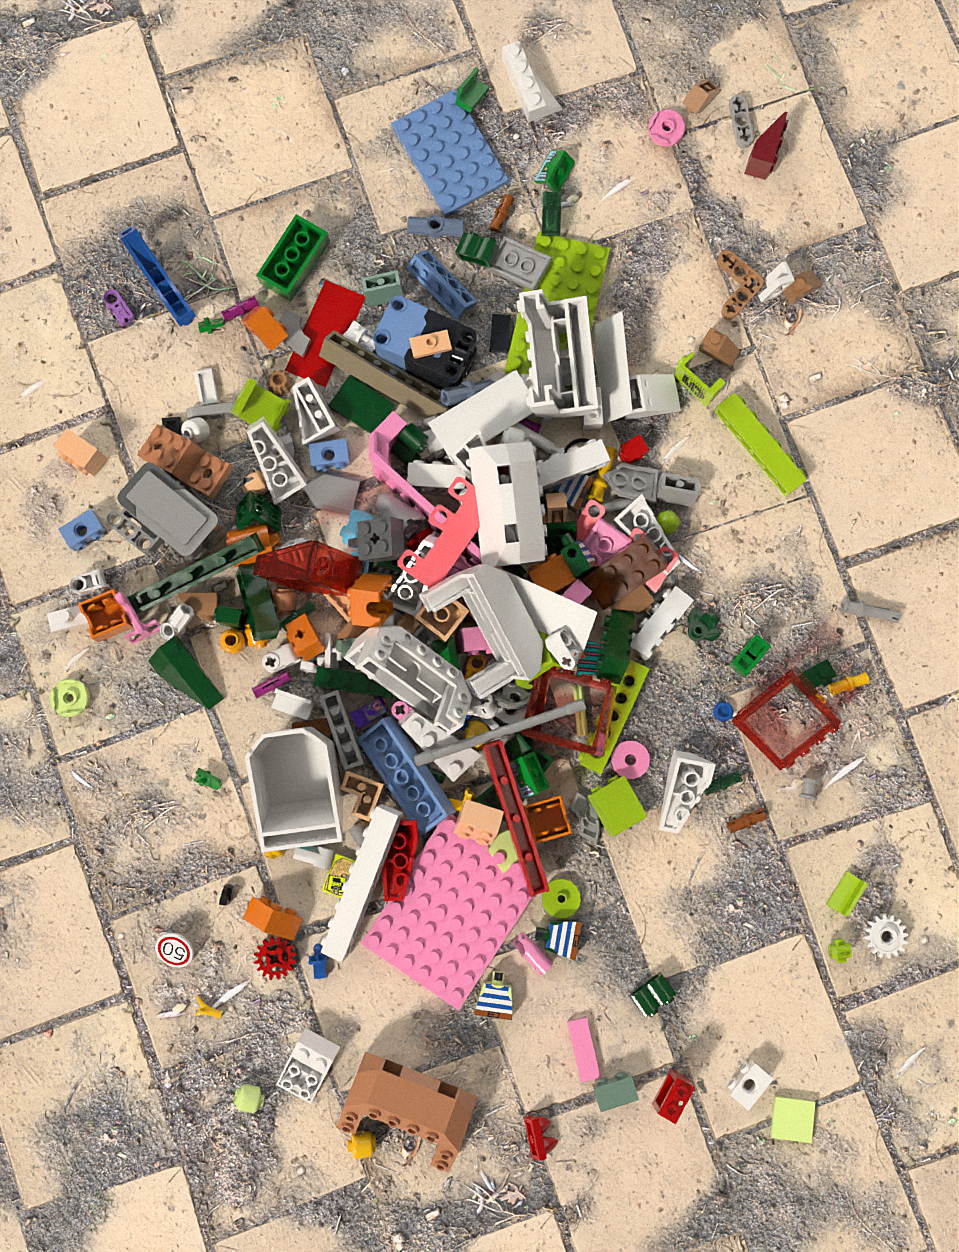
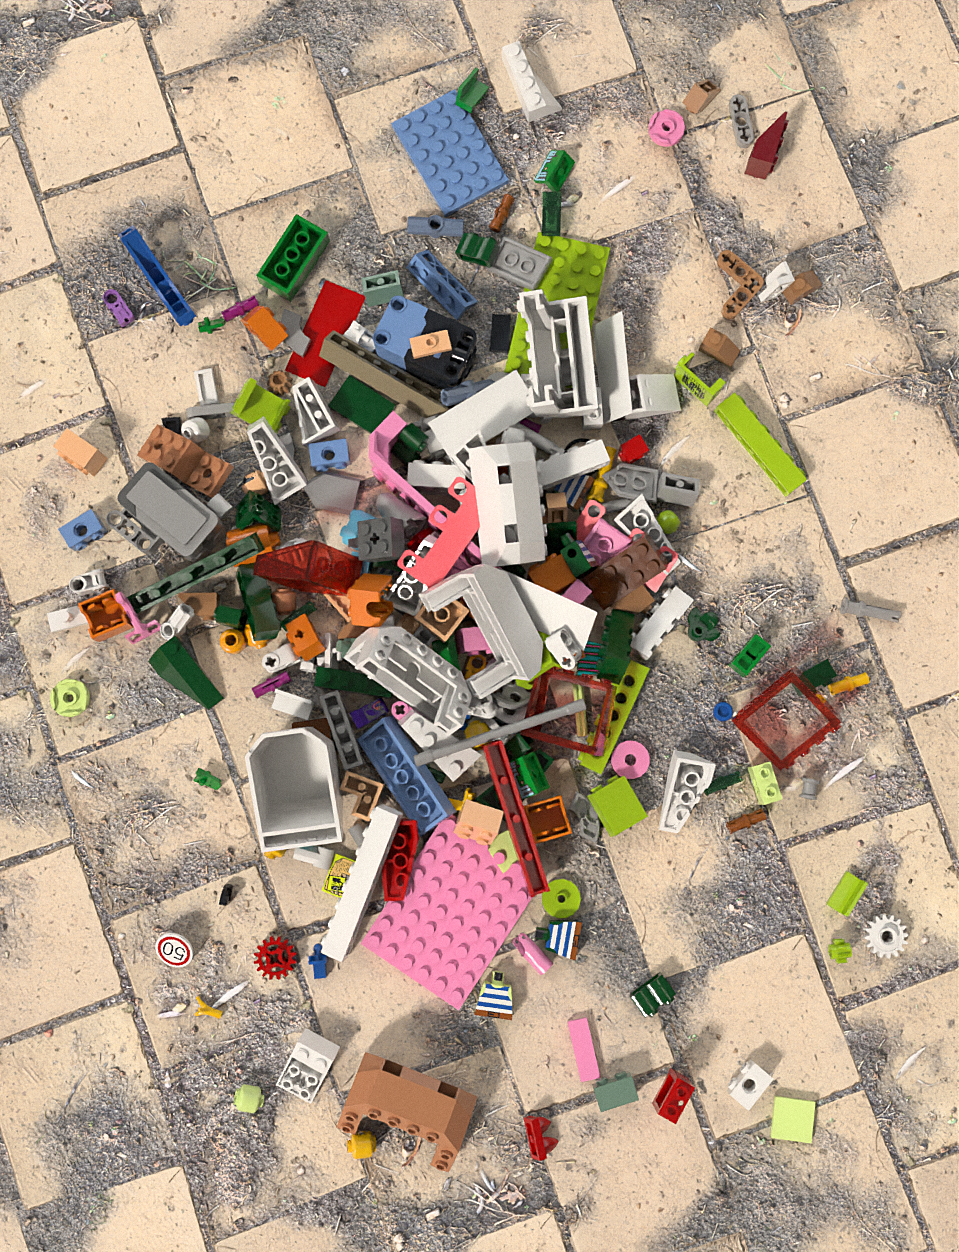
orange brick [243,896,303,941] -> none
none -> white piece [207,494,233,519]
none -> yellowish green brick [747,762,783,805]

